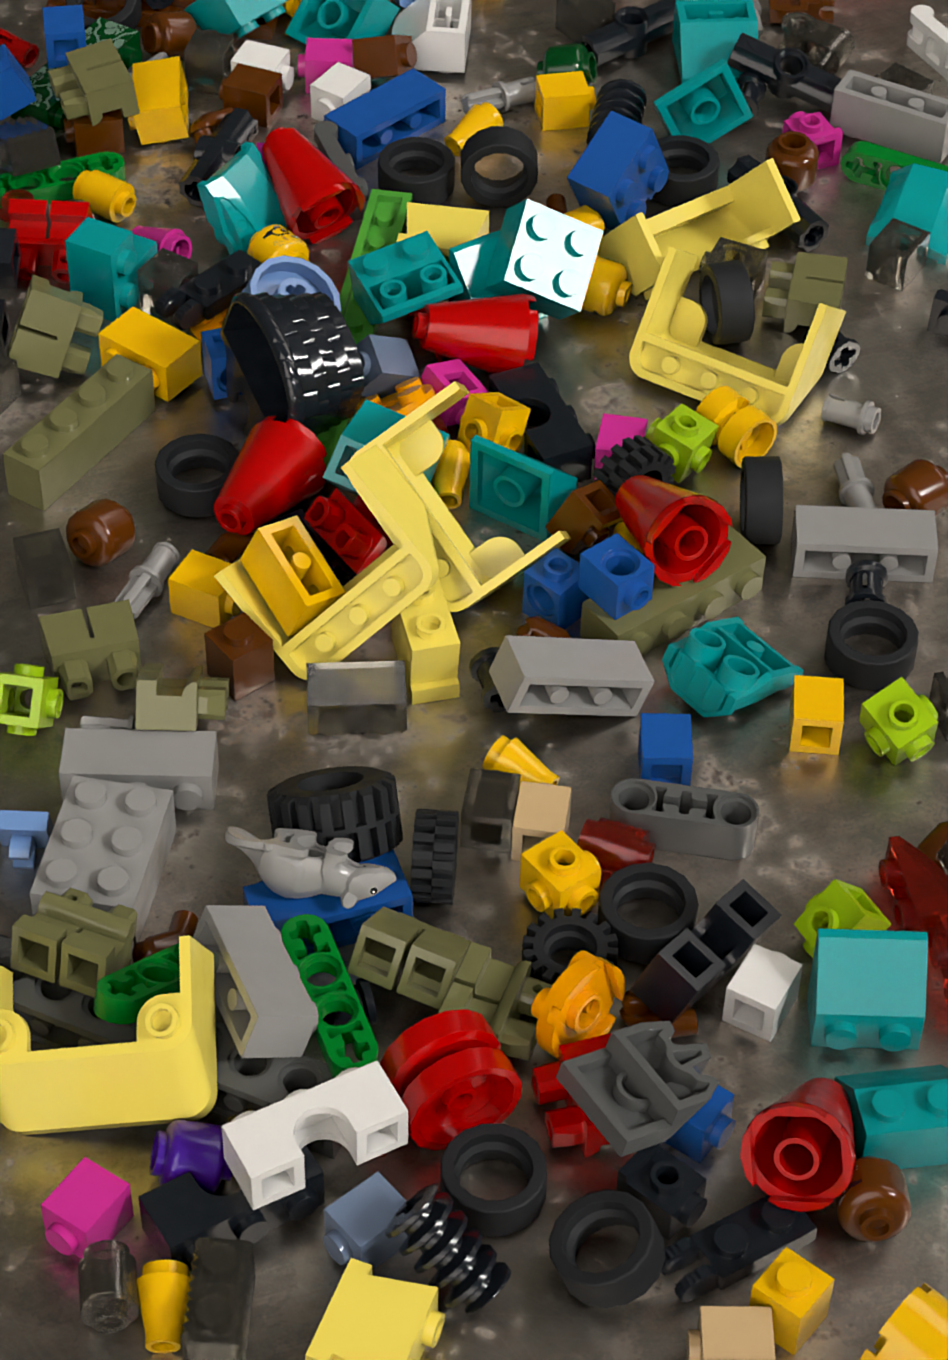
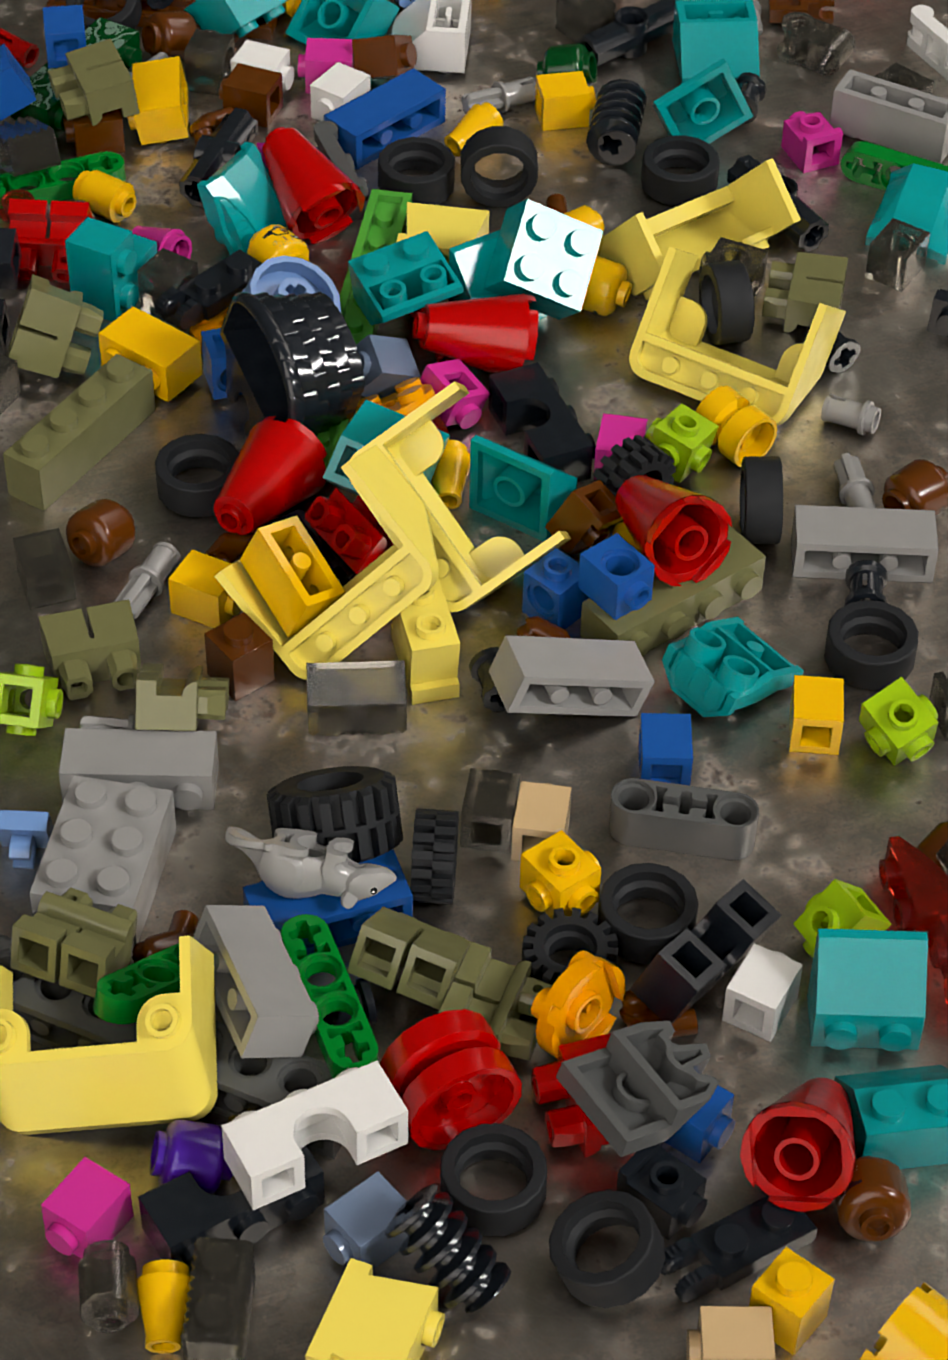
yellow brick [456,392,531,452] -> none
yellow cone [482,735,560,791] -> none
blue piece [567,111,669,230] -> none
clear red brick [577,817,656,874] -> none
black piece [727,32,842,113] -> none
reddish brown head [765,131,819,193] -> none

